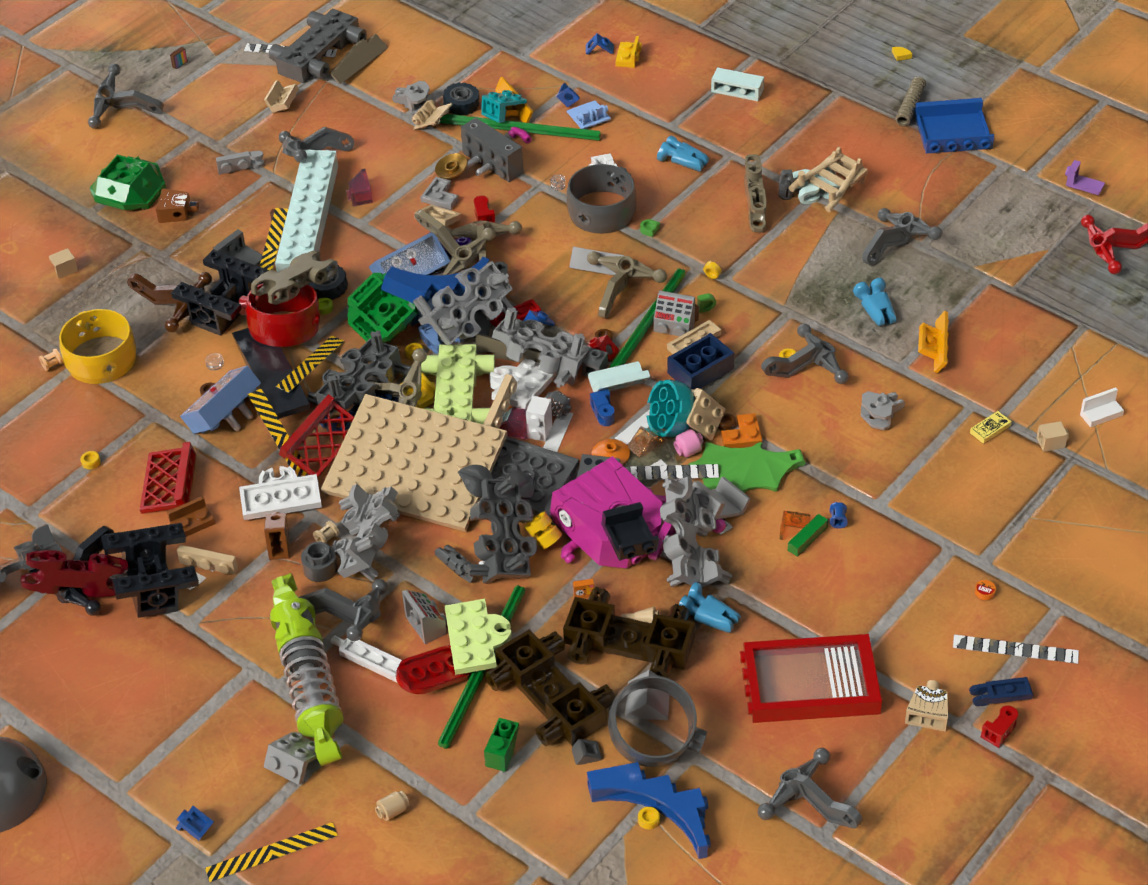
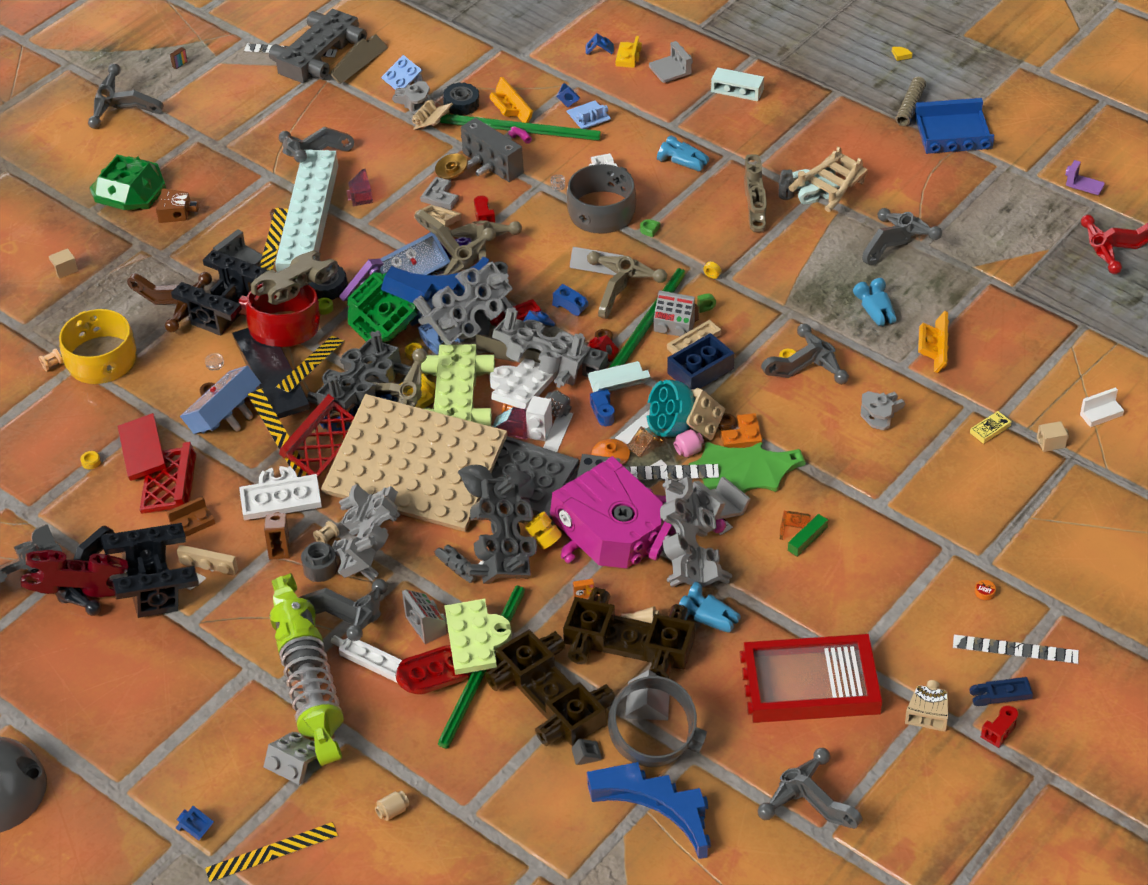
light grey hinge [216,151,265,175] -> none
tan bracket [264,80,299,113] -> none
teal bracket [481,90,527,123] -> none
tan plate [483,374,517,428] -> none
green slope [484,718,519,772] -> none
black panel [601,502,659,561] -> none
yellow tile [638,807,660,830] -> none
blue bush [829,502,848,529] -> none
none -> red tile [117,413,167,481]
none -> medium lavender plate [340,258,384,301]
none -> light blue hinge [381,55,422,90]
none -> blue leg [552,284,589,316]
none -> light grey bracket [649,41,693,83]

